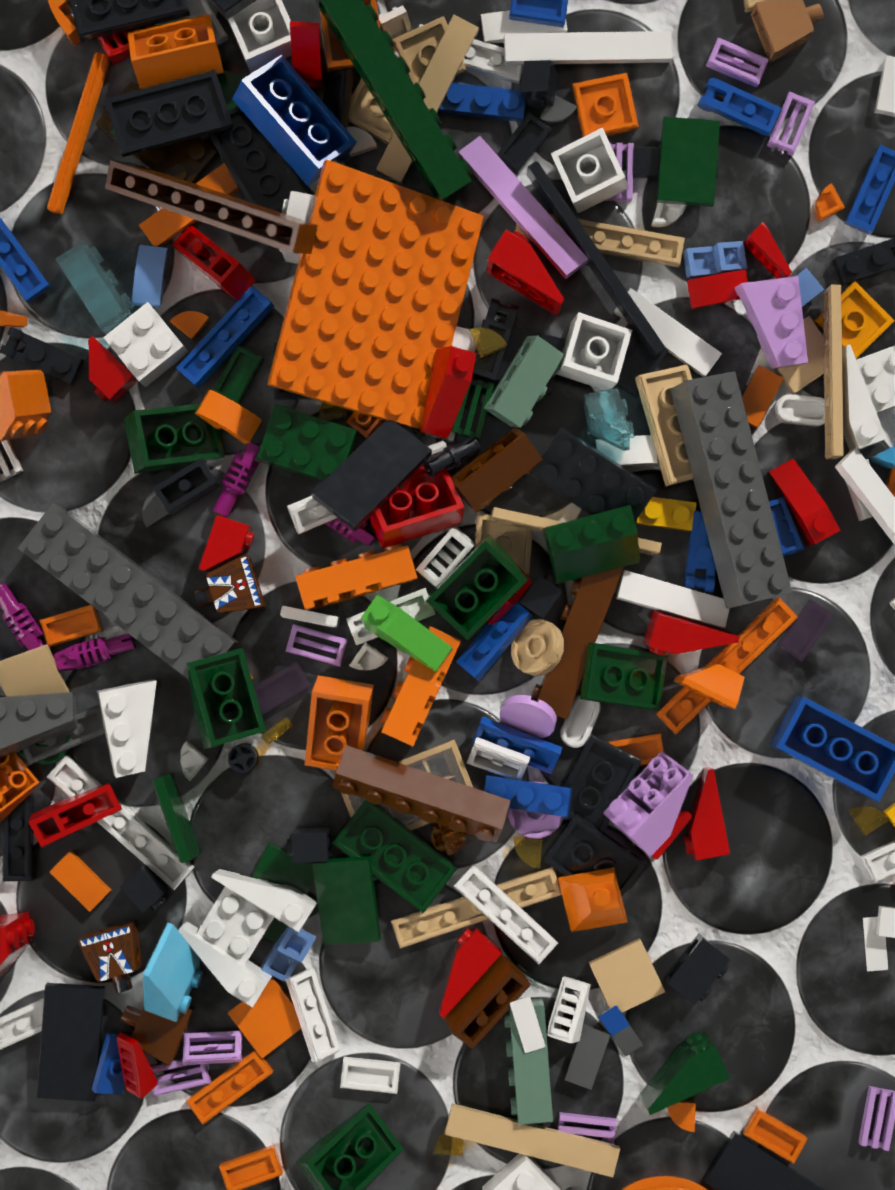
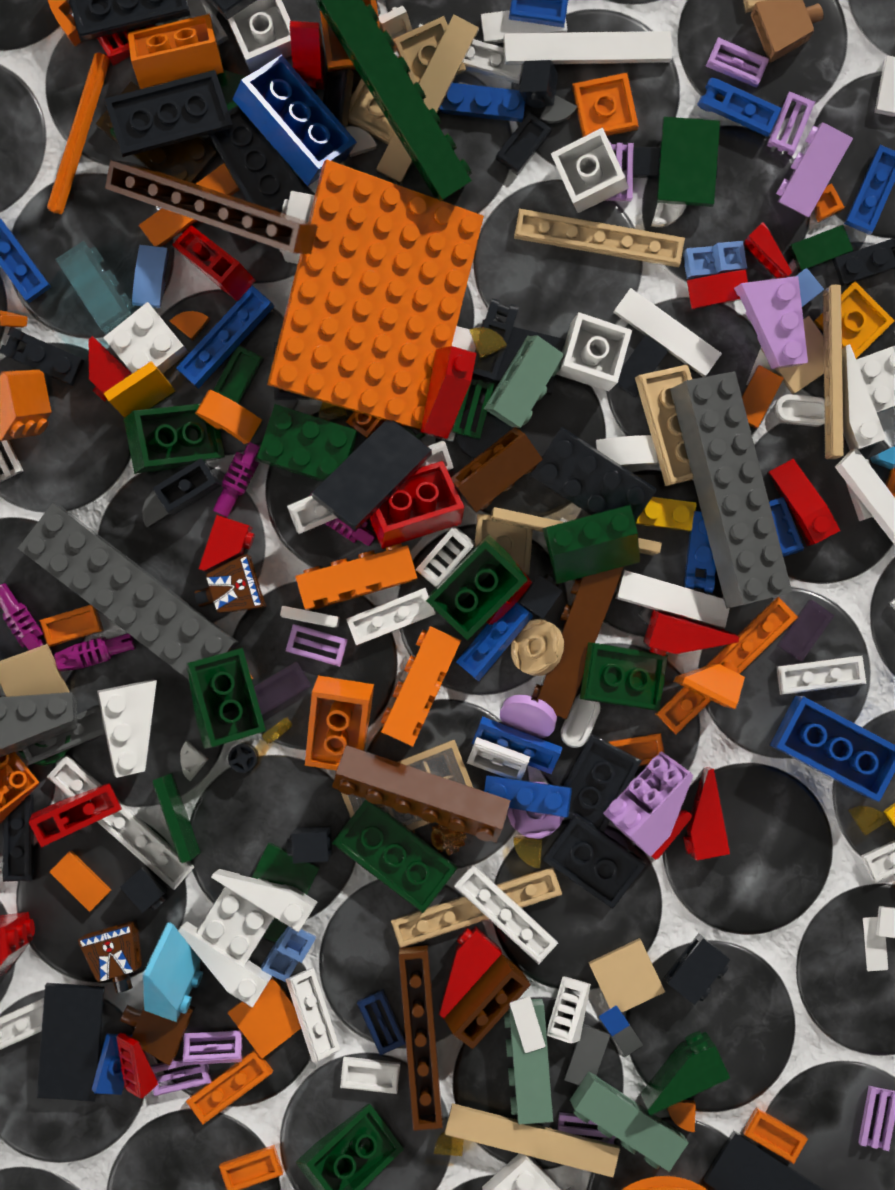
dark green tile [312,857,381,944] -> none
white tile [349,642,389,671] -> none
bright green slope [361,595,453,673] -> none
black pin [423,436,481,477] -> none
lavender tile [458,136,588,279] -> none
red slope [486,230,564,316] -> none
black tile [526,161,665,359] -> none
orange slope [558,867,627,932] -> none
clear light blue slope [584,388,634,451] -> none
none -> light orange tile [104,361,175,418]
none -> dark blue tile [357,989,406,1056]
none -> reddish brown brick [399,945,443,1131]
none -> sand green brick [570,1072,689,1172]
none -> lavender wedge [776,122,853,217]
none -> white tile [776,656,866,695]
none -> dark green tile [789,225,853,273]

